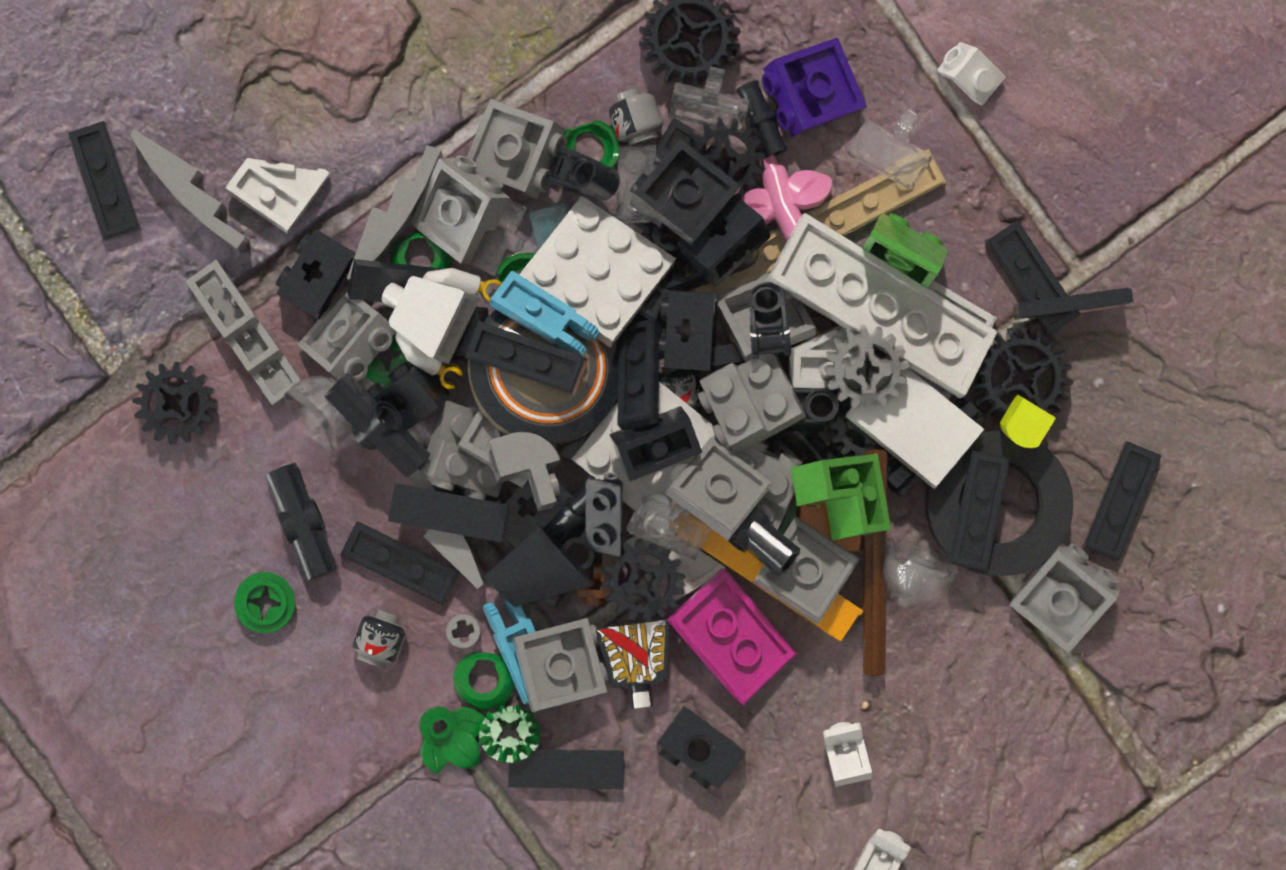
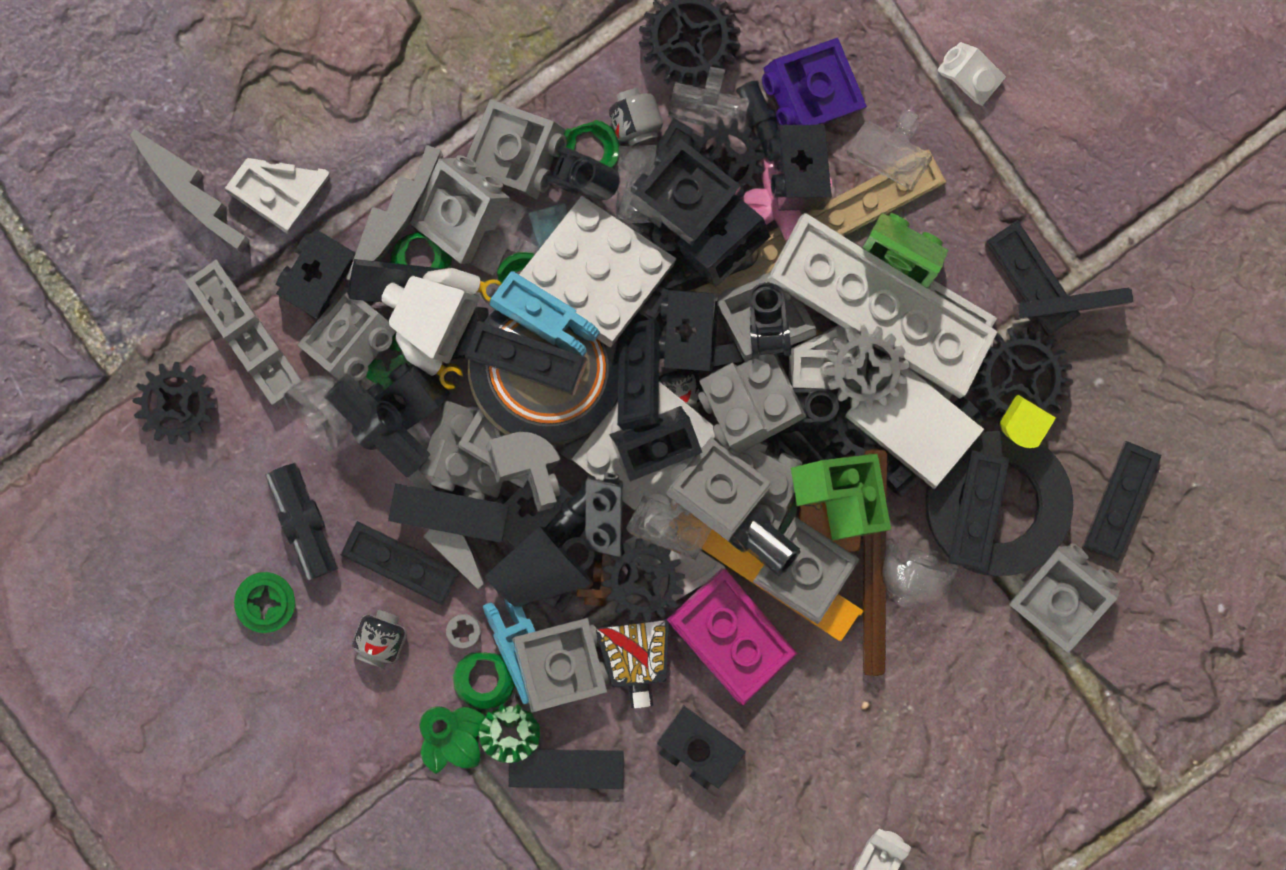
black tile [68,121,141,241] -> none
white bracket [823,722,873,787] -> none
none -> black brick [767,125,832,211]

